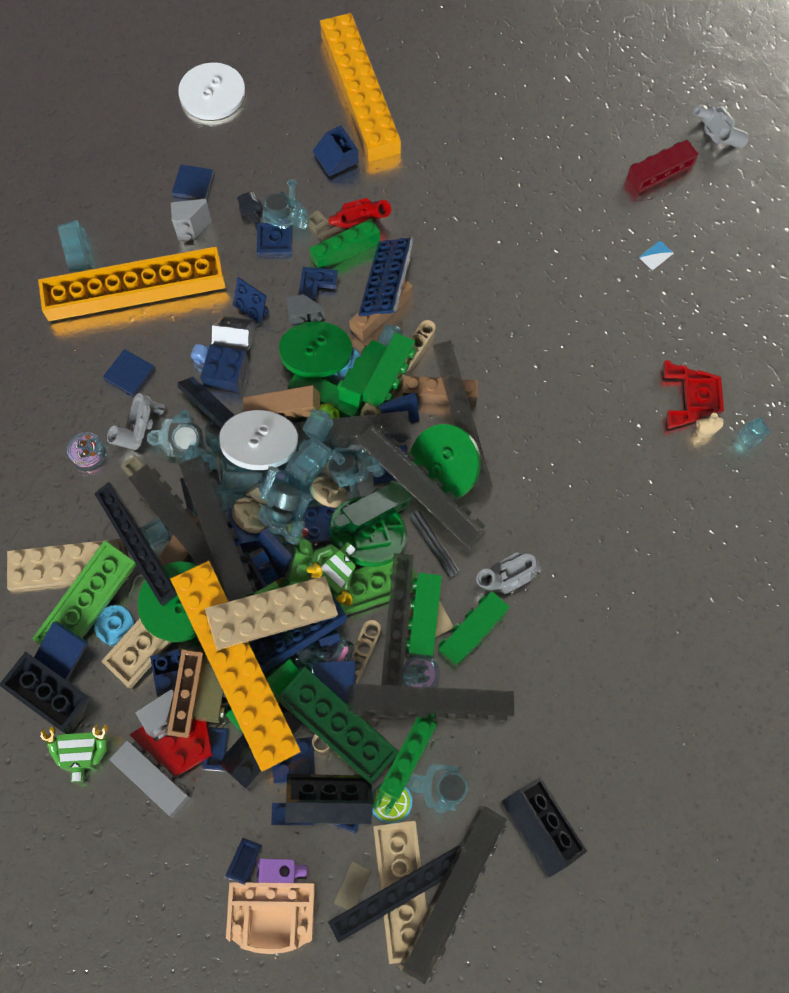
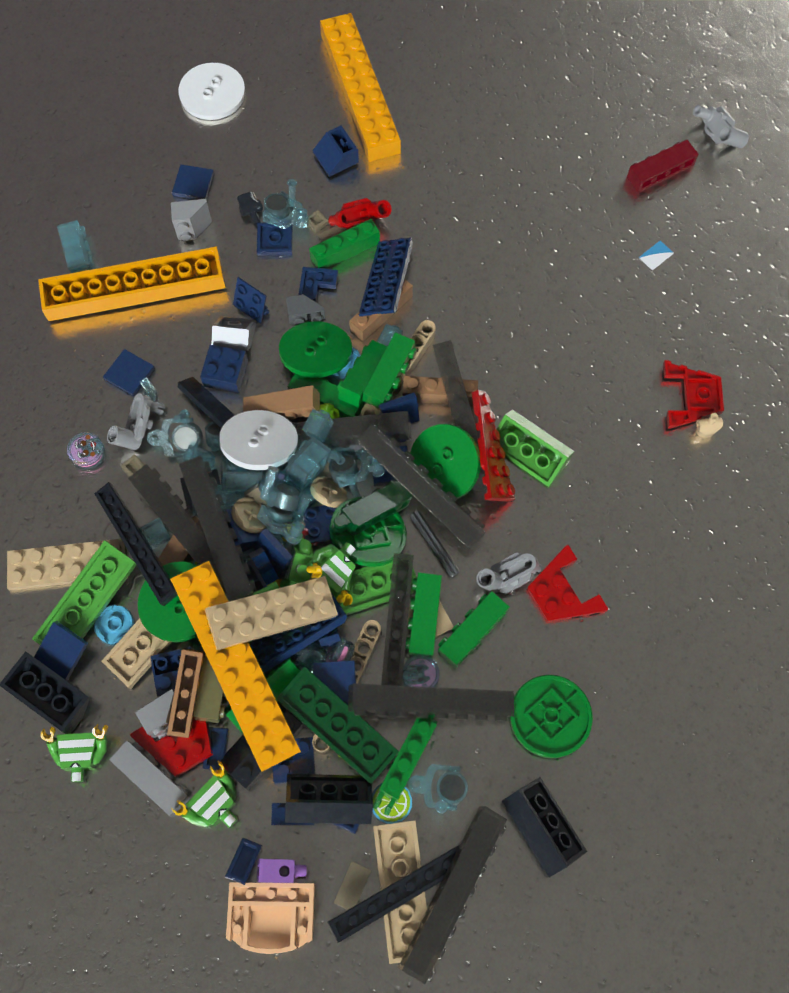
medium blue piece [191,344,209,364] -> none
clear light blue brick [738,417,771,449] -> none
none -> clear light blue arm [139,377,157,401]
none -> bright green torso [171,761,238,828]
none -> red wing [472,390,515,502]
none -> bright green slope [497,410,575,487]
none -> green plate [510,675,593,758]
none -> red wing [527,545,609,623]

